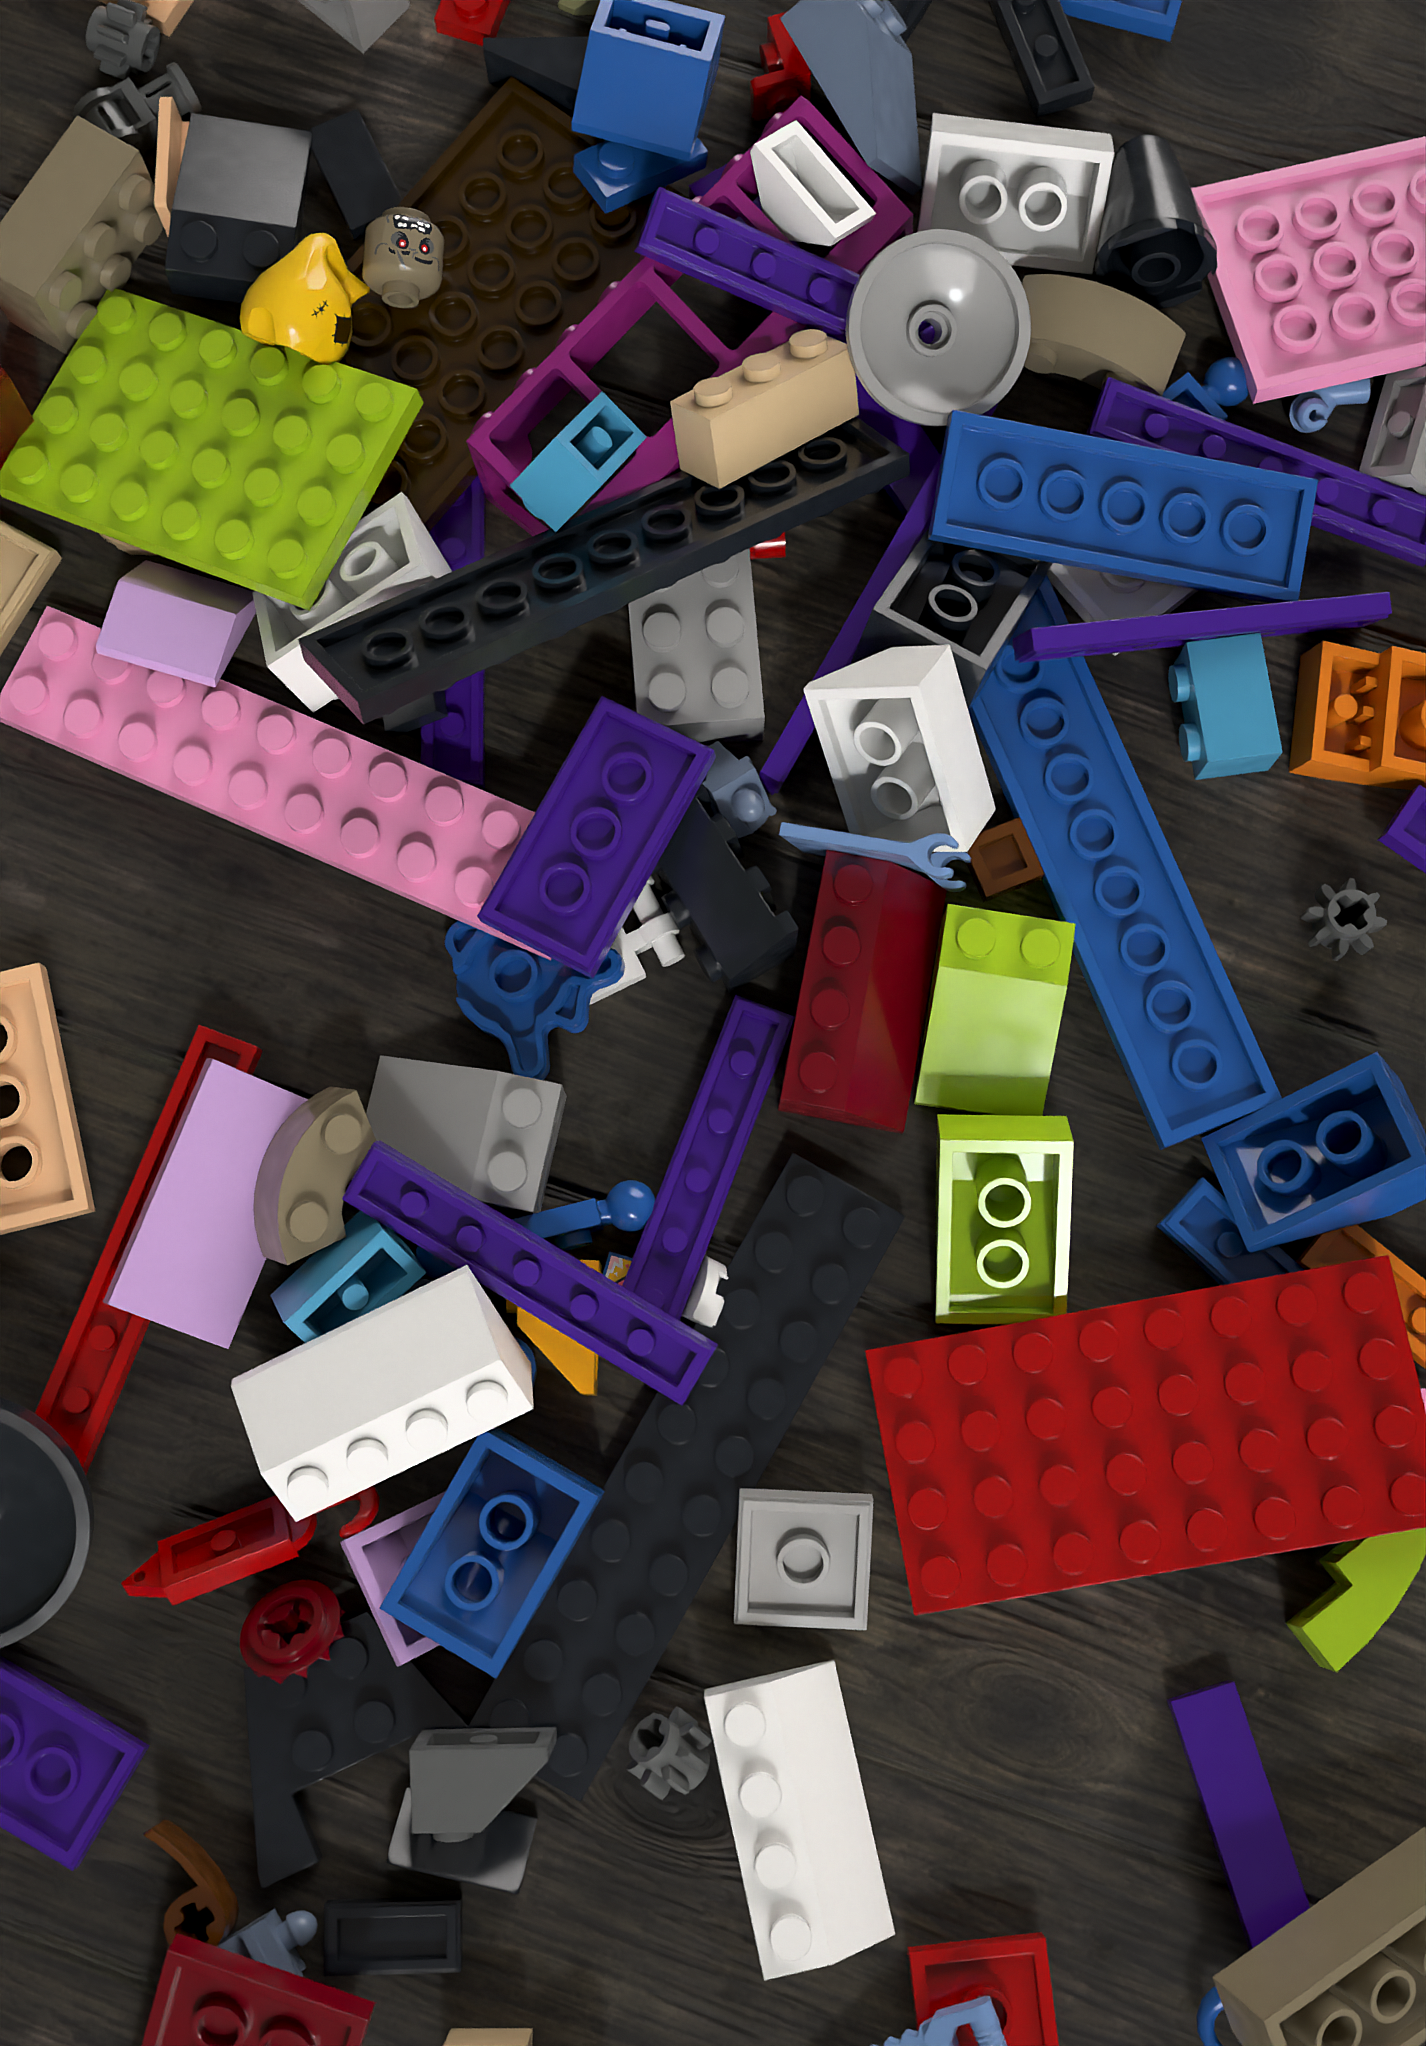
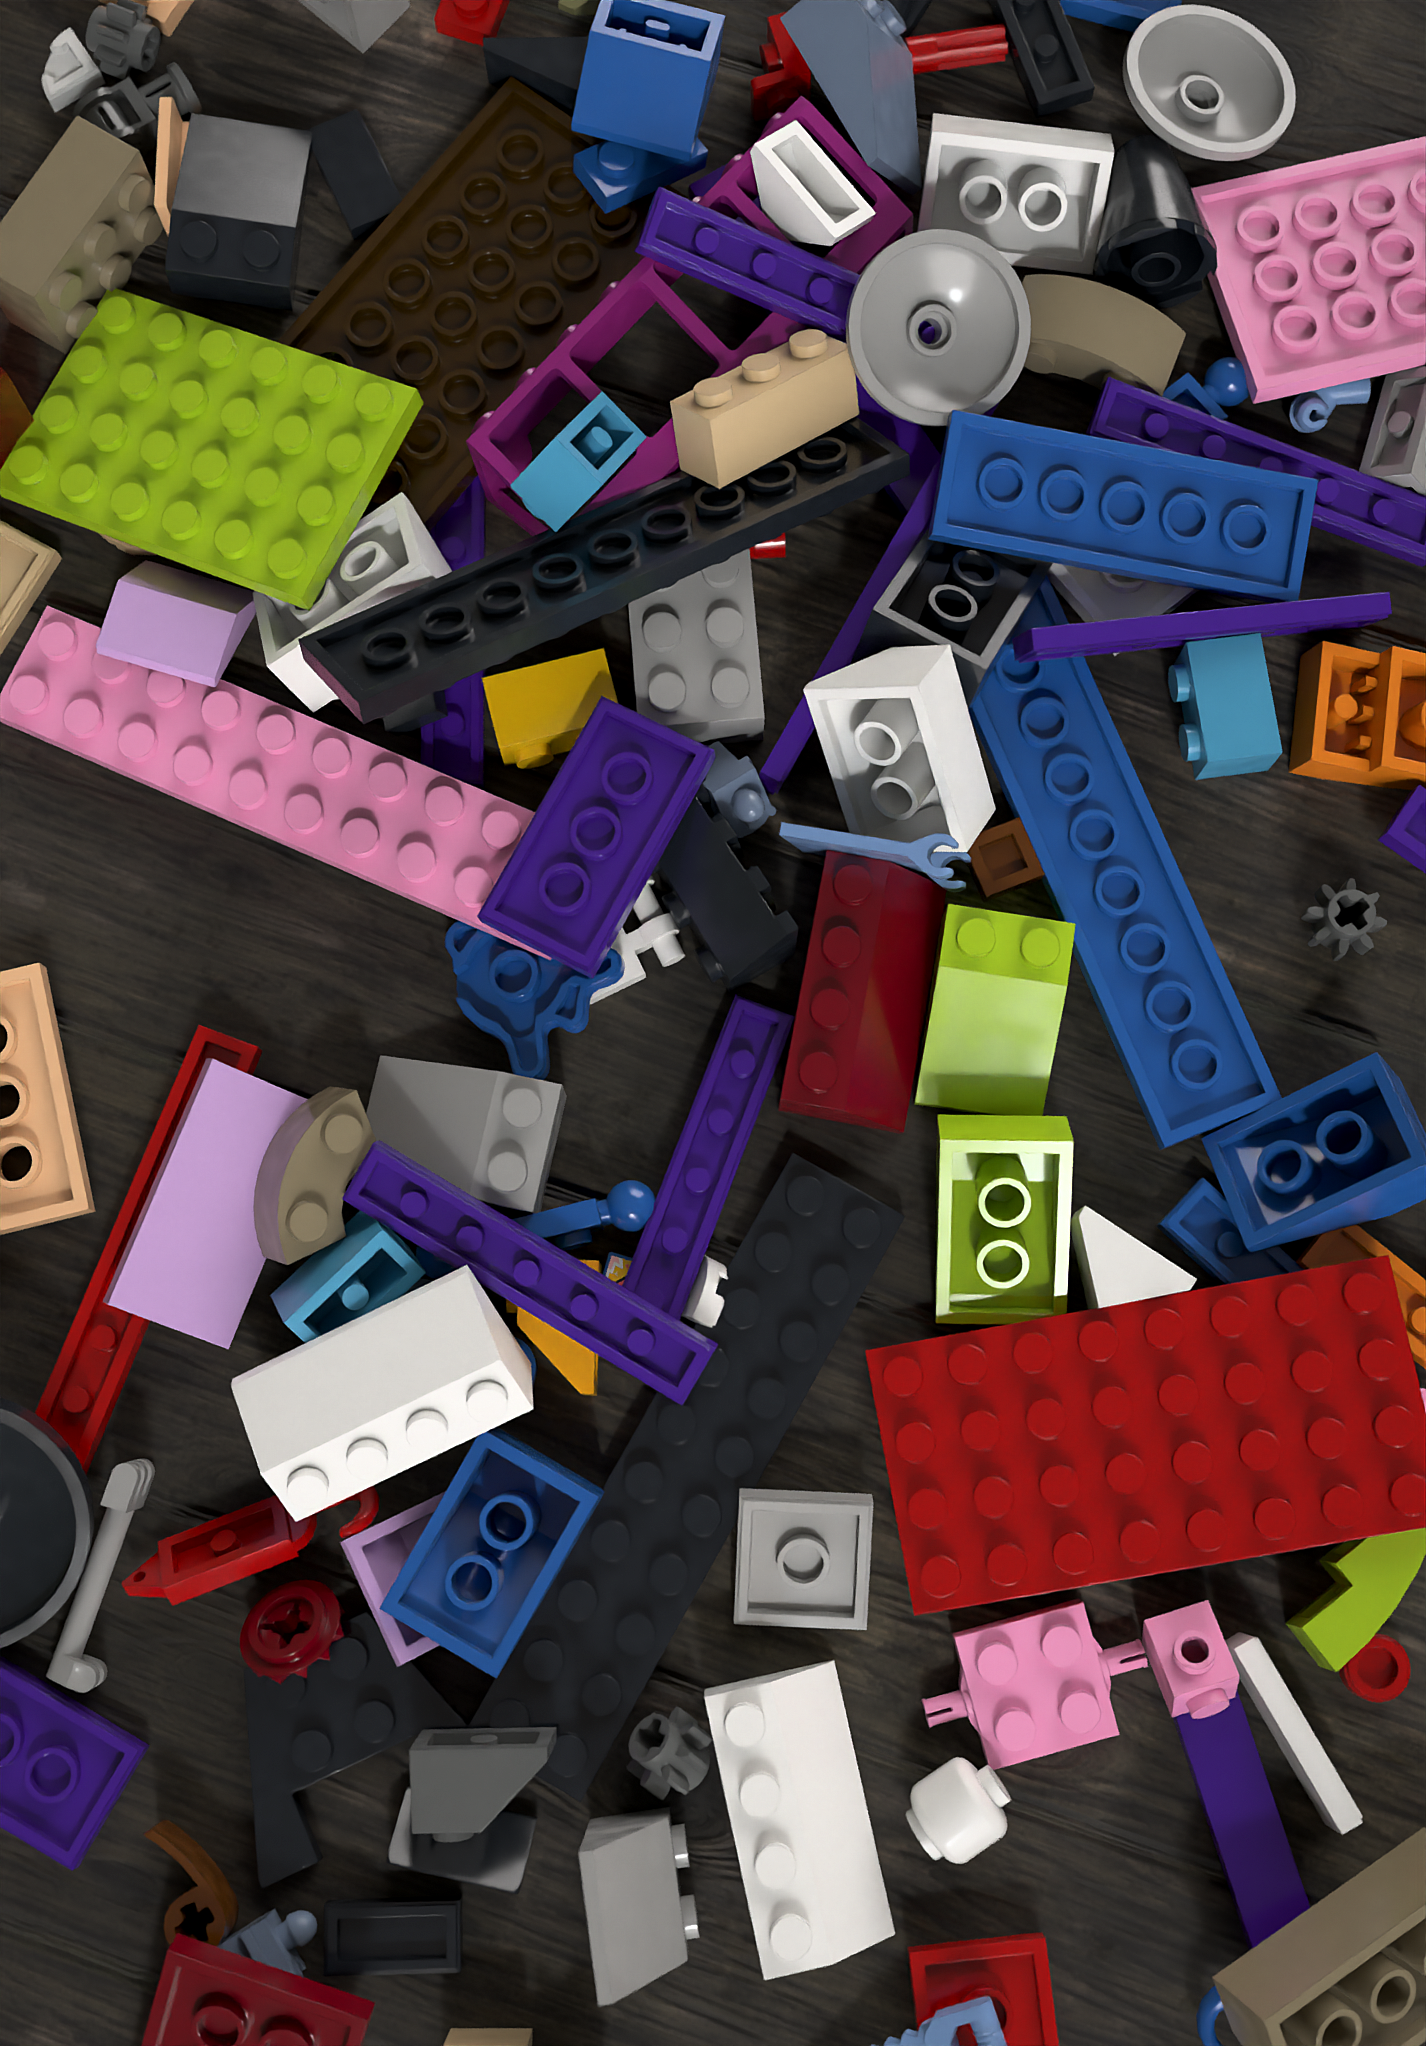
yellow piece [240,233,370,365] -> none
dark tan head [362,207,444,308] -> none
none -> white tile [42,27,105,113]
none -> light grey hinge [46,1458,155,1692]
none -> yellow brick [482,648,618,769]
none -> light grey slope [579,1807,700,2006]
none -> red piece [903,24,1008,74]
none -> white head [906,1757,1011,1864]
none -> bright pink plate [921,1598,1148,1770]
none -> white slope [1070,1206,1197,1310]
none -> light grey dish [1122,5,1296,161]
none -> bright pink brick [1142,1600,1240,1719]
none -> white tile [1225,1632,1363,1835]
none -> red tile [1338,1633,1411,1702]

